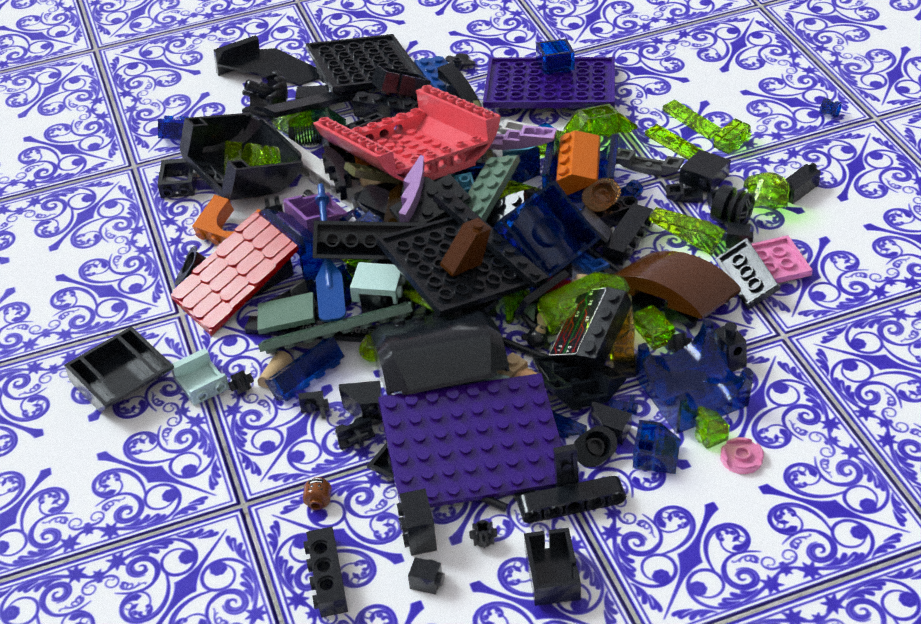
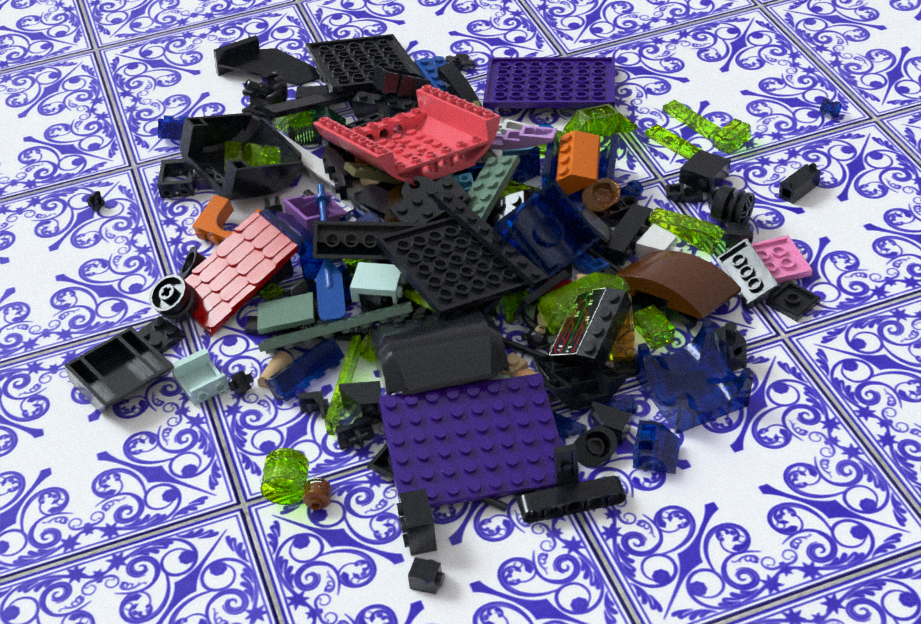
black brick [303,526,348,618] -> none
lavender slope [399,155,425,222] -> none
reddish brown slope [440,218,491,277] -> none
black gear [469,519,497,548] -> none
black piece [524,528,581,606] -> none
clear blue piece [536,38,575,74] -> none
dark grey slope [613,148,684,175] -> none
black gear [667,333,693,354] -> none
clear neon green slope [694,406,730,449] -> none
bright pink tile [720,437,764,474] -> none
clear neon green brick [743,172,790,210] -> none
none -> black plate [87,191,105,211]
none -> black plate [138,316,186,354]
none -> black wheel [149,274,199,323]
none -> clear neon green tile [259,282,285,301]
none -> clear neon green wheel [260,448,309,505]
none -> clear neon green tile [325,335,362,436]
none -> white torso [635,224,683,258]
none -> black tile [765,280,821,322]

